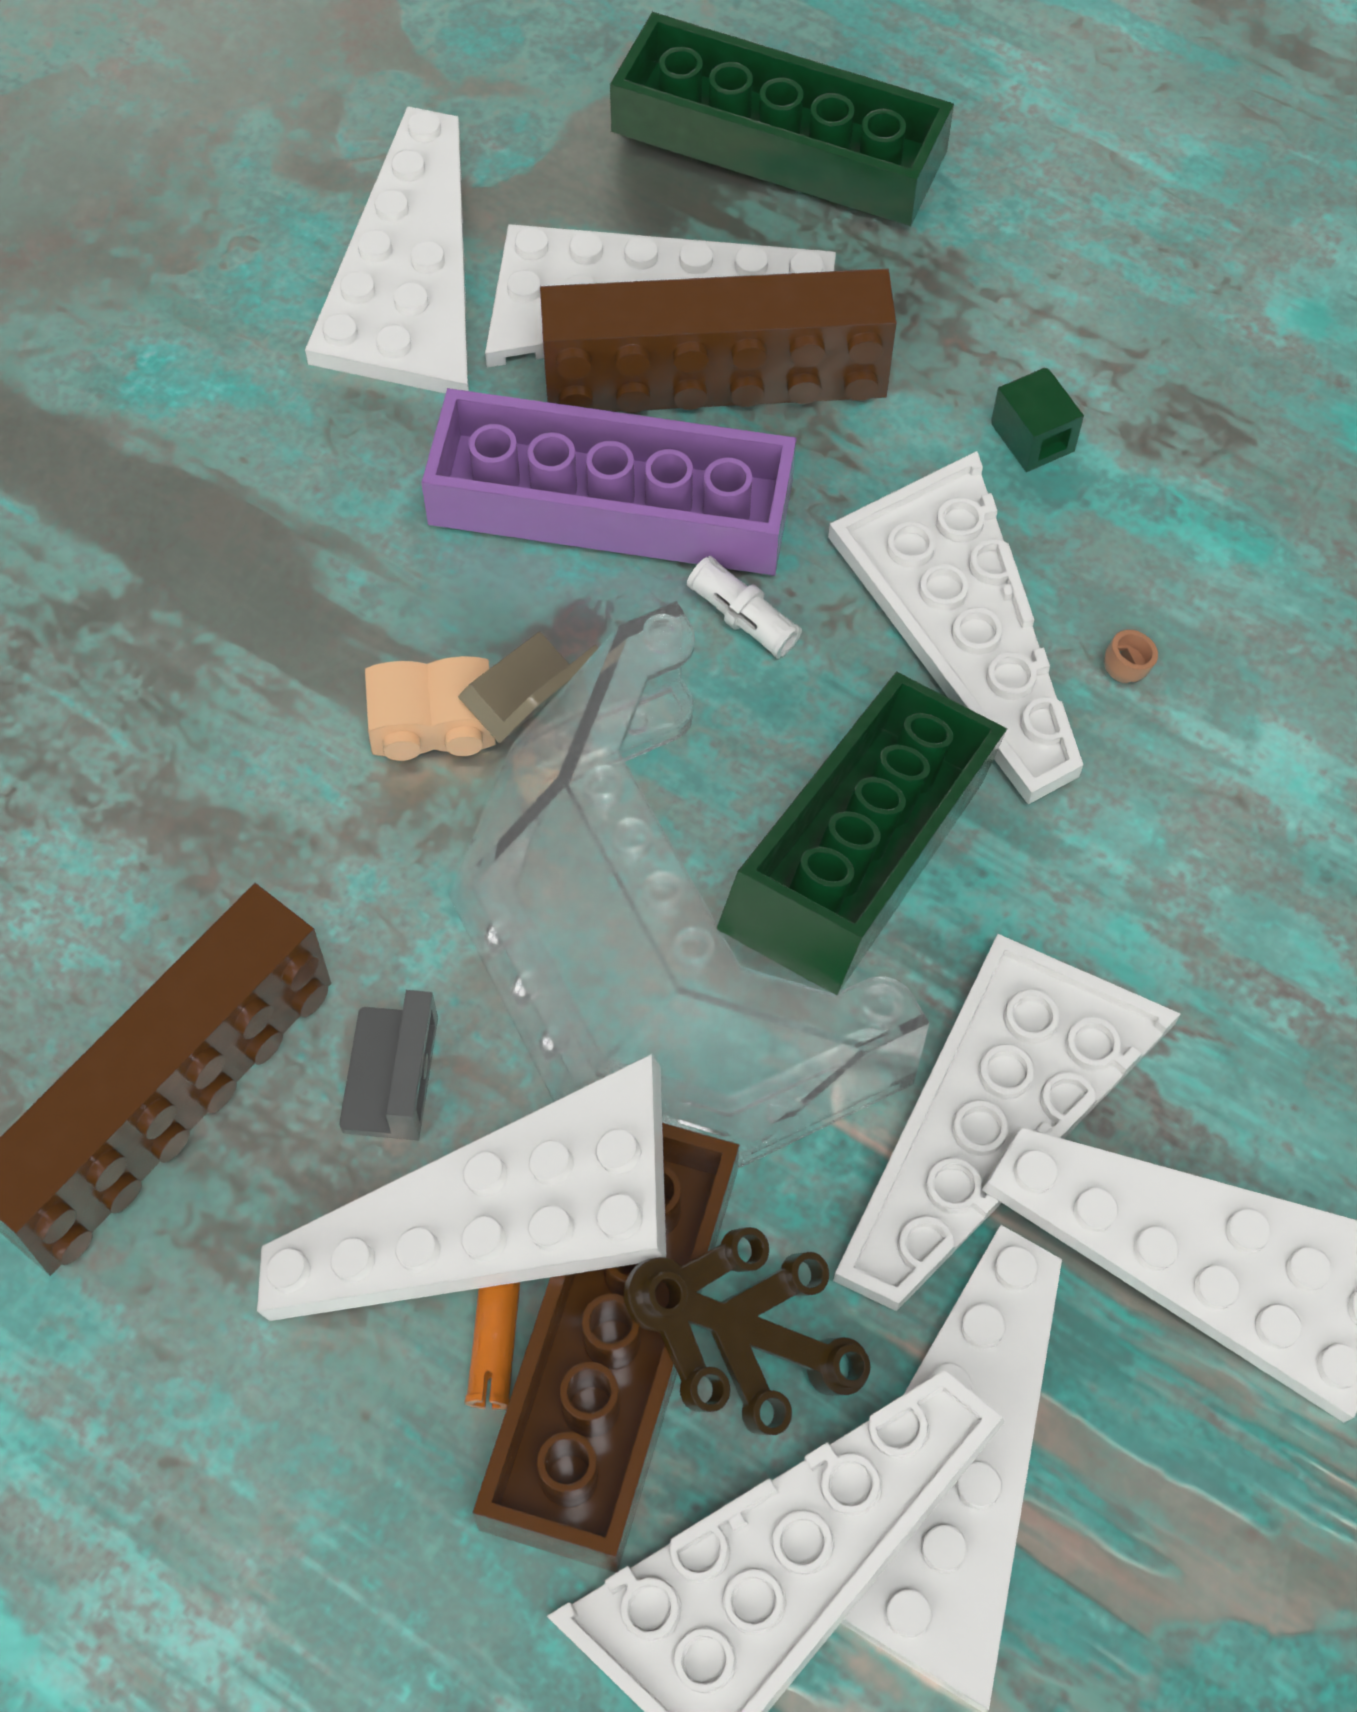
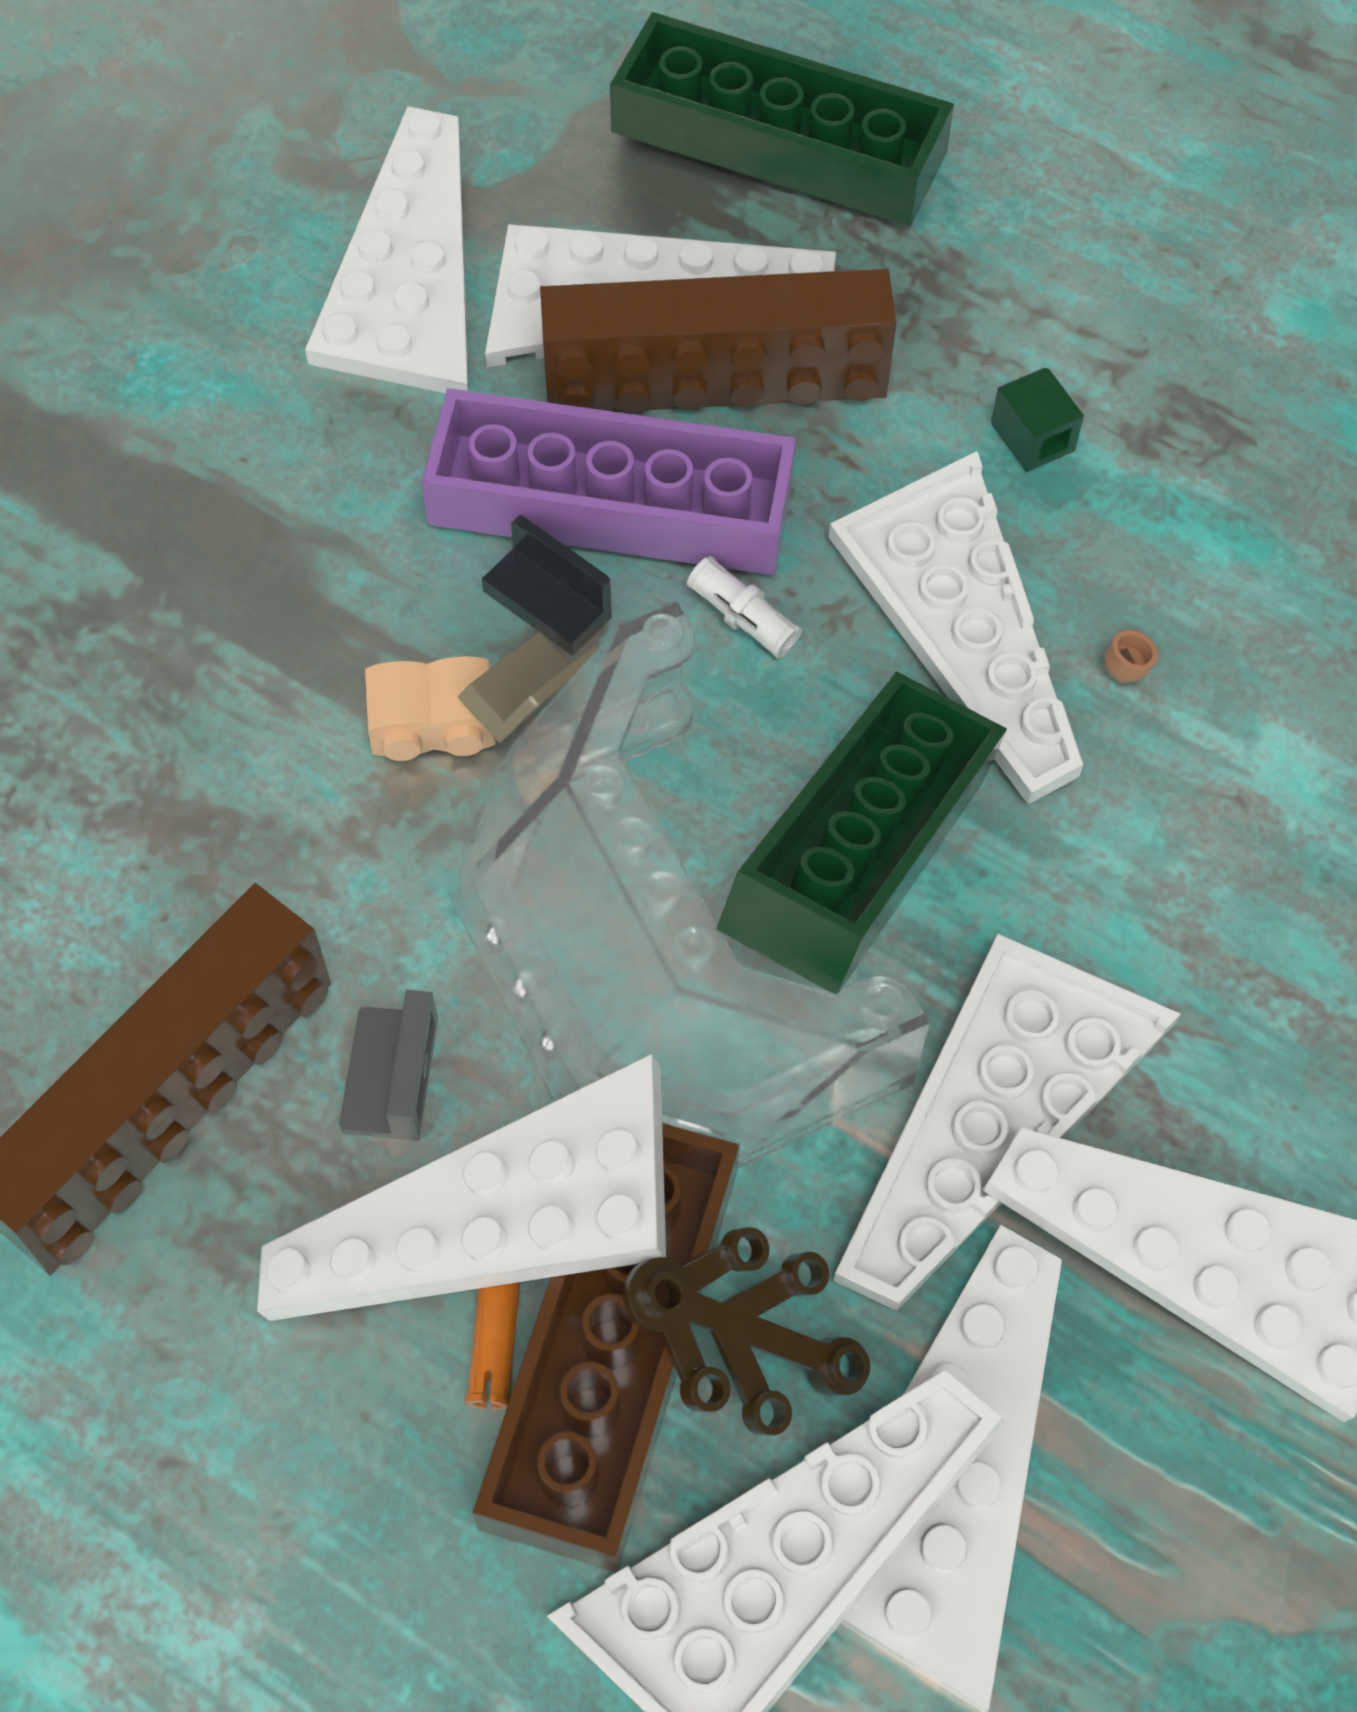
none -> black panel [482,515,612,656]

